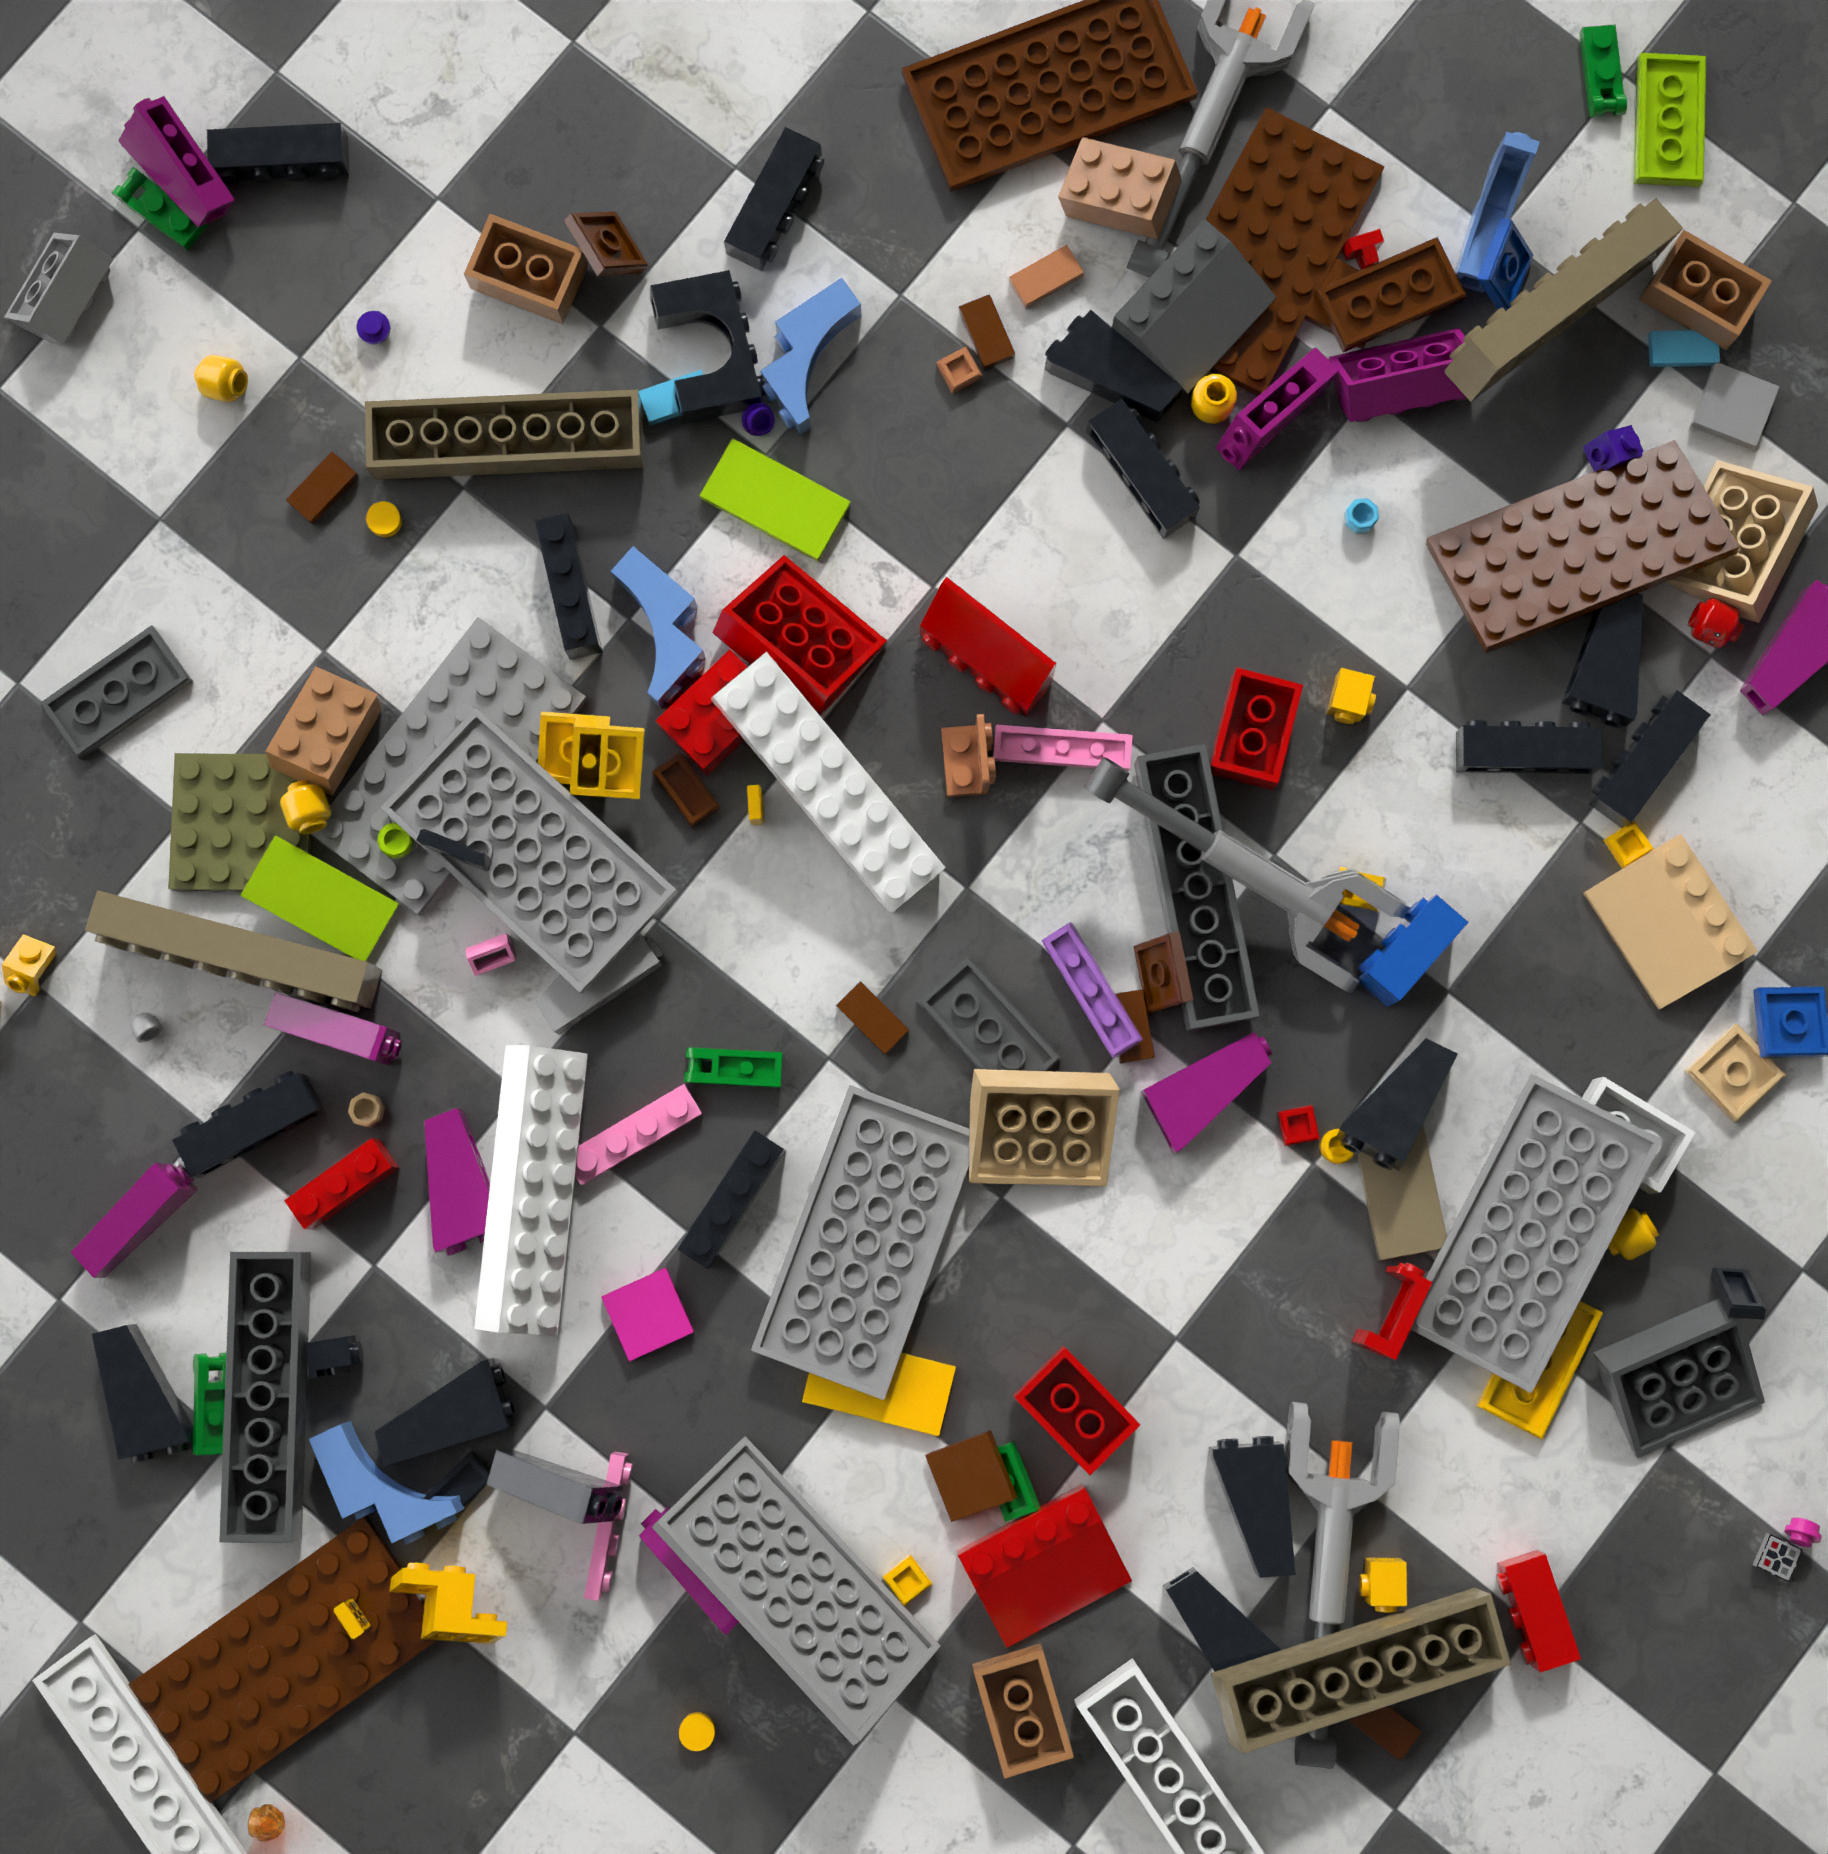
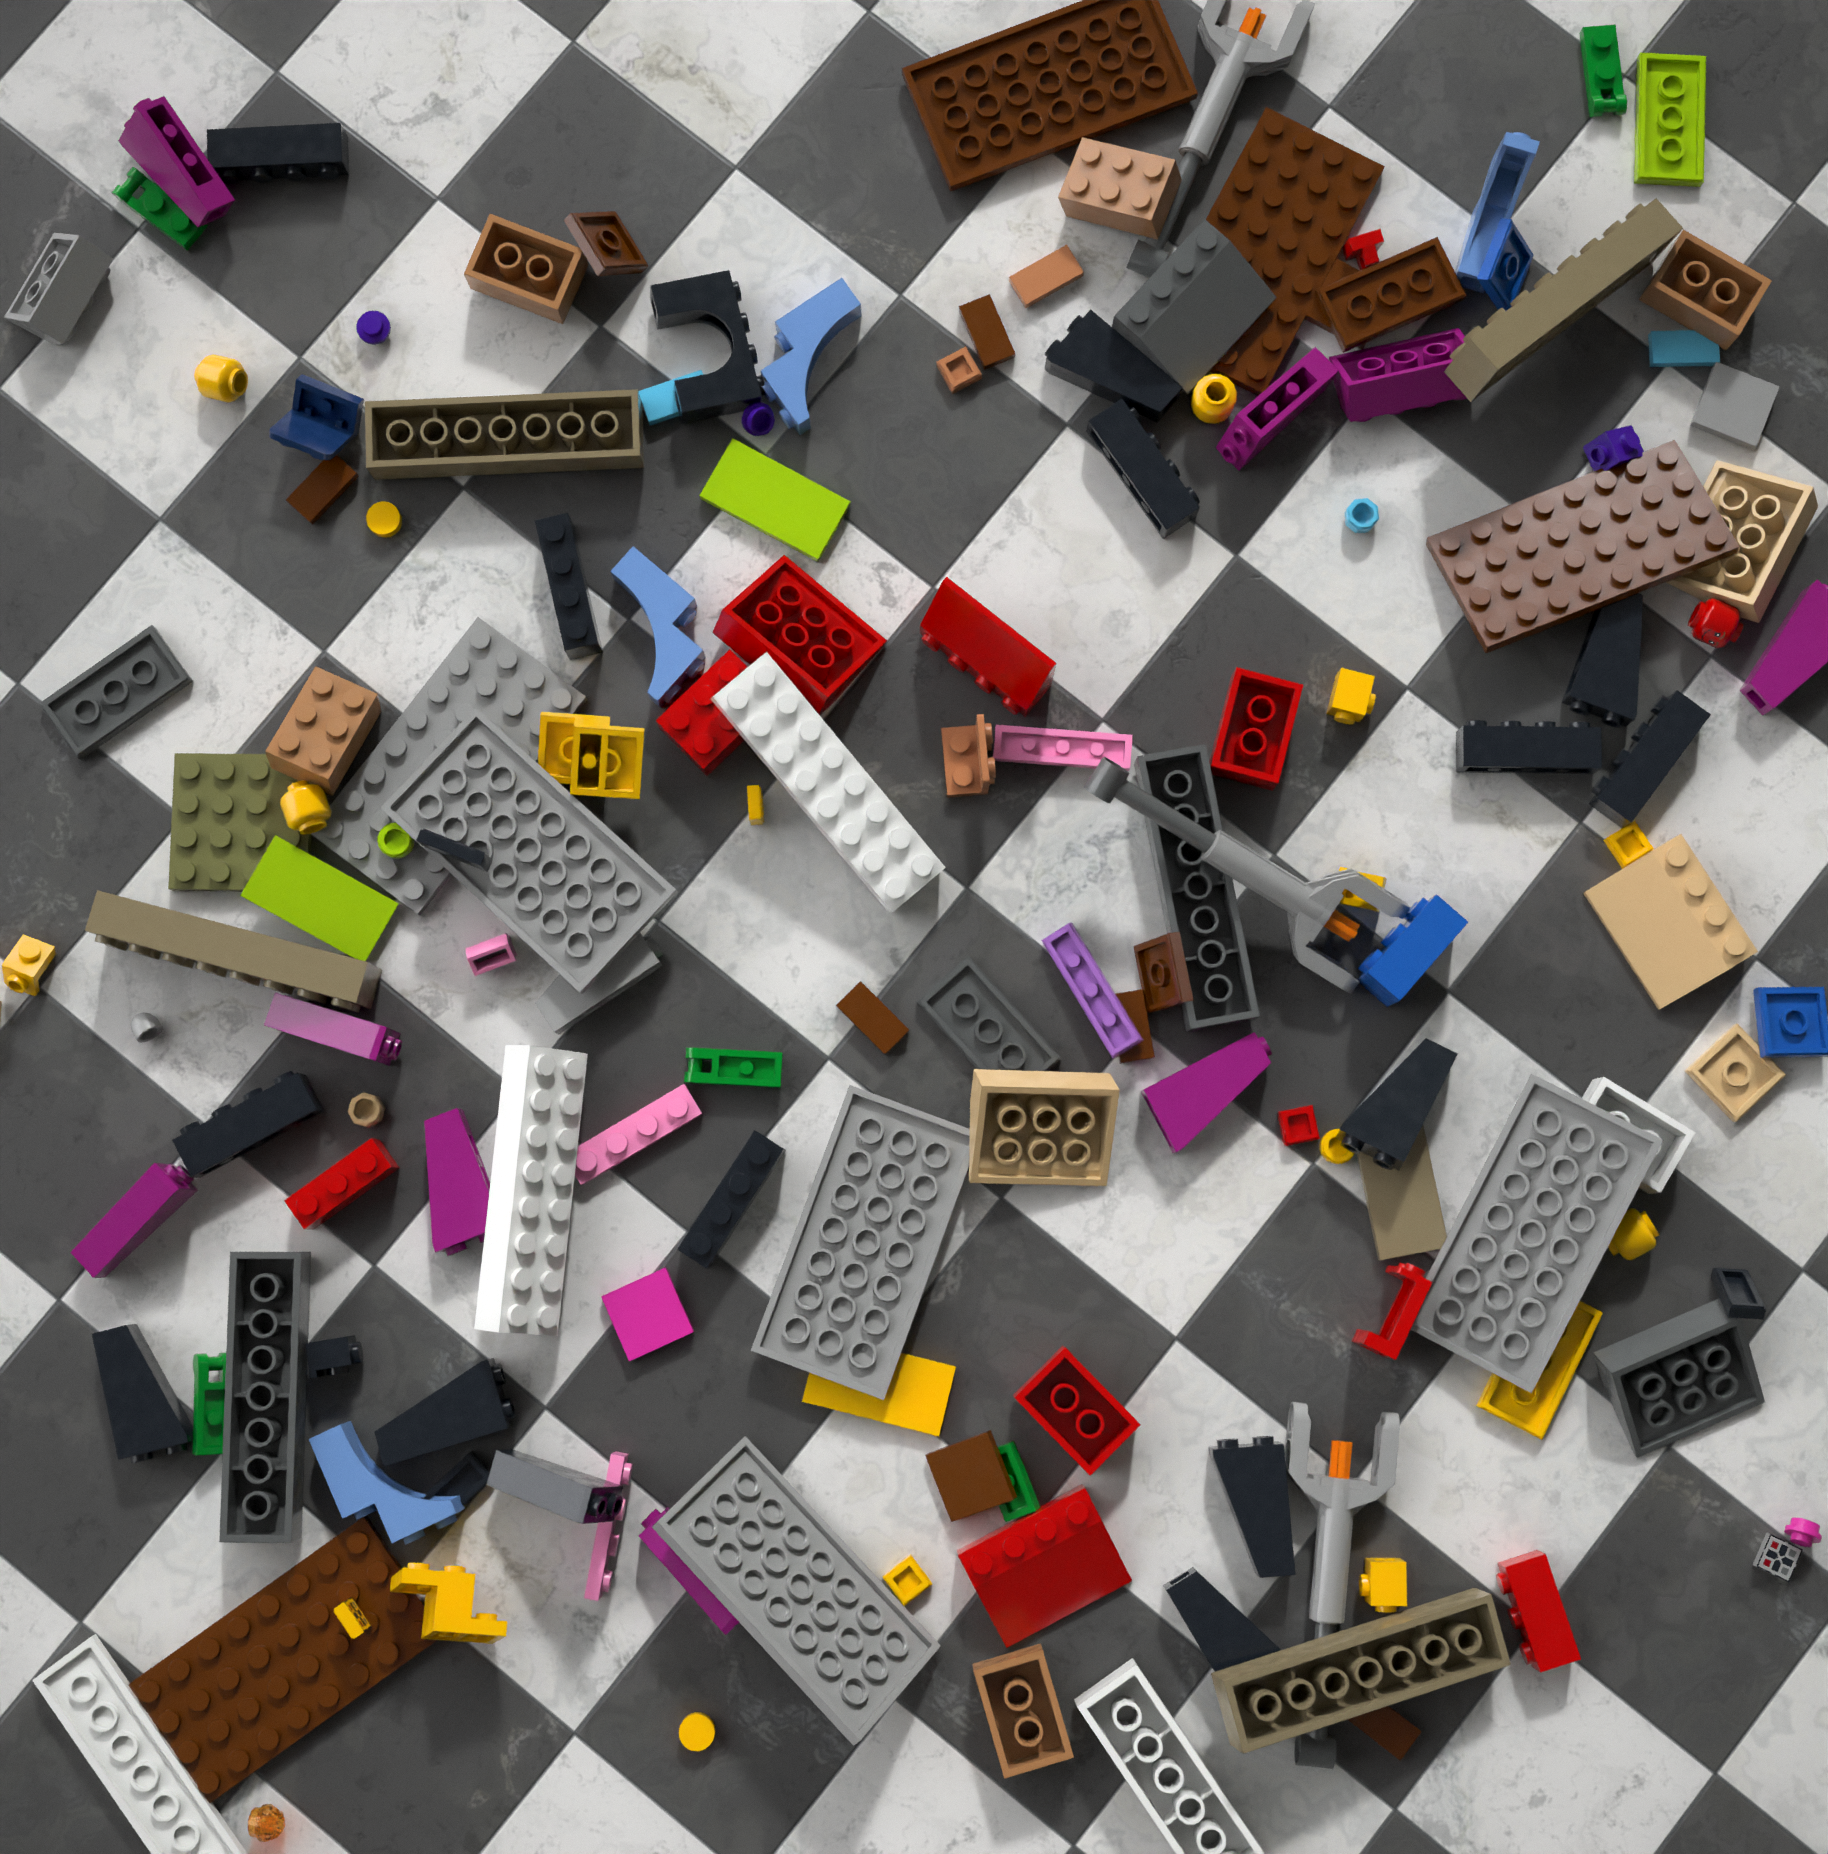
reddish brown tile [652,752,720,828] -> none
black brick [724,127,825,271] -> none
none -> dark blue bracket [269,374,364,460]

